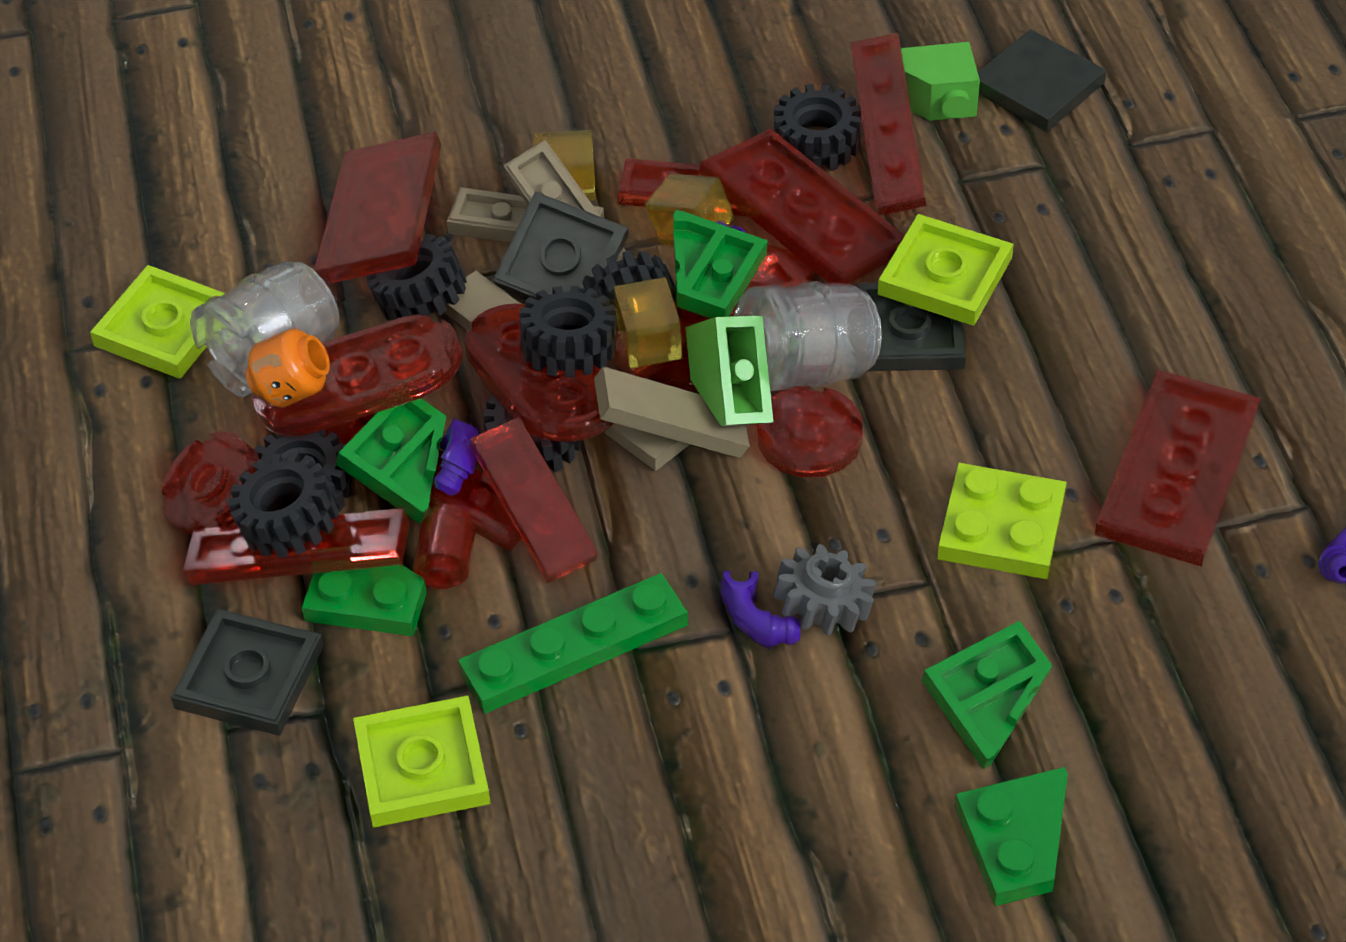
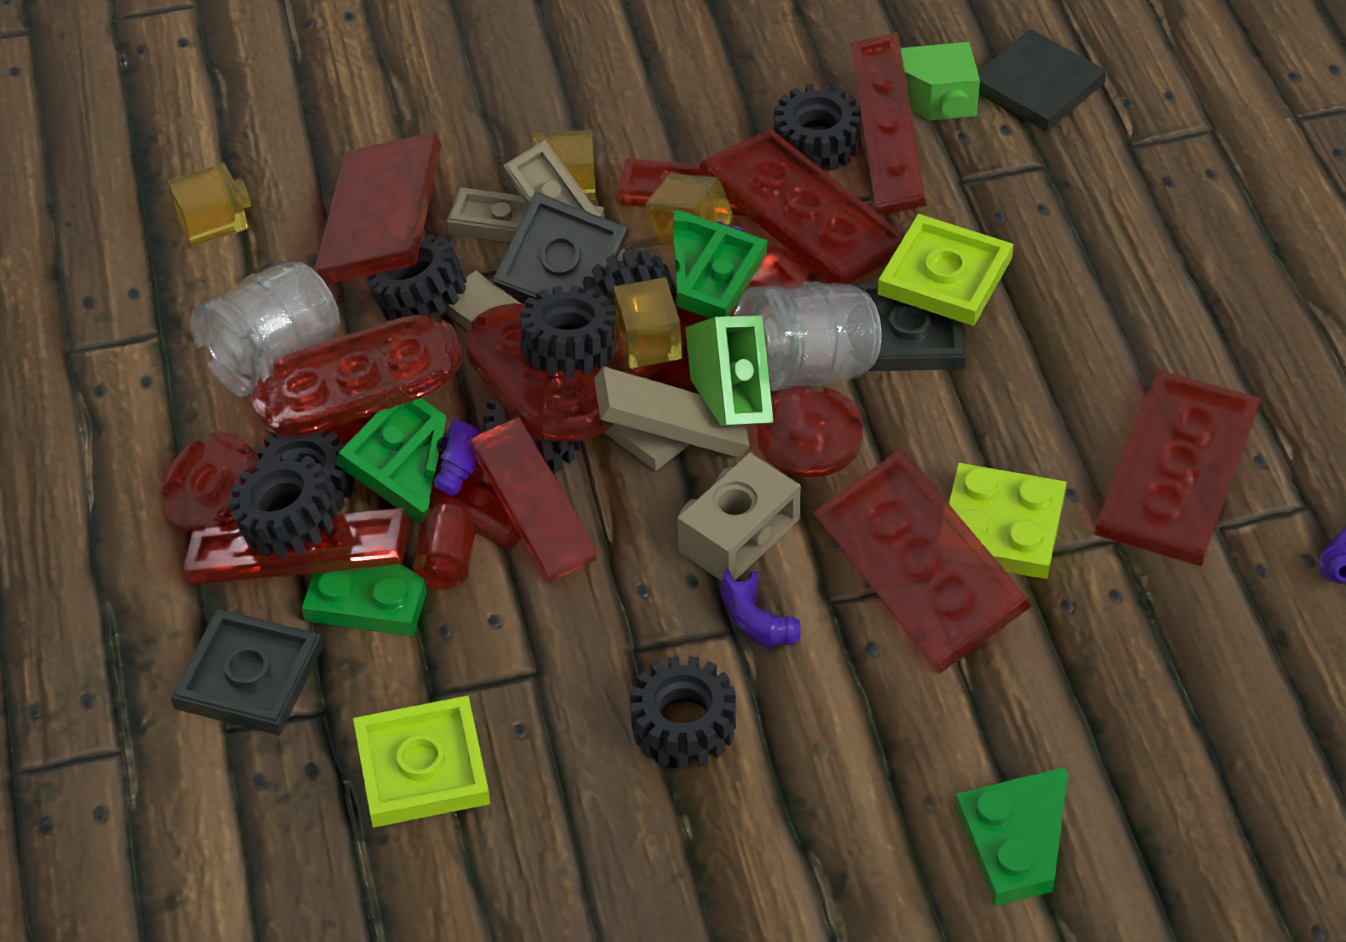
lime plate [90,265,237,379] -> none
orange head [246,328,330,408] -> none
green plate [458,573,688,714] -> none
dark grey gear [773,544,876,635] -> none
green wing [921,620,1052,769] -> none
none -> clear yellow brick [167,162,251,248]
none -> black tyre [630,656,736,769]
none -> dark tan brick [677,452,801,581]
none -> clear red tile [813,448,1032,673]

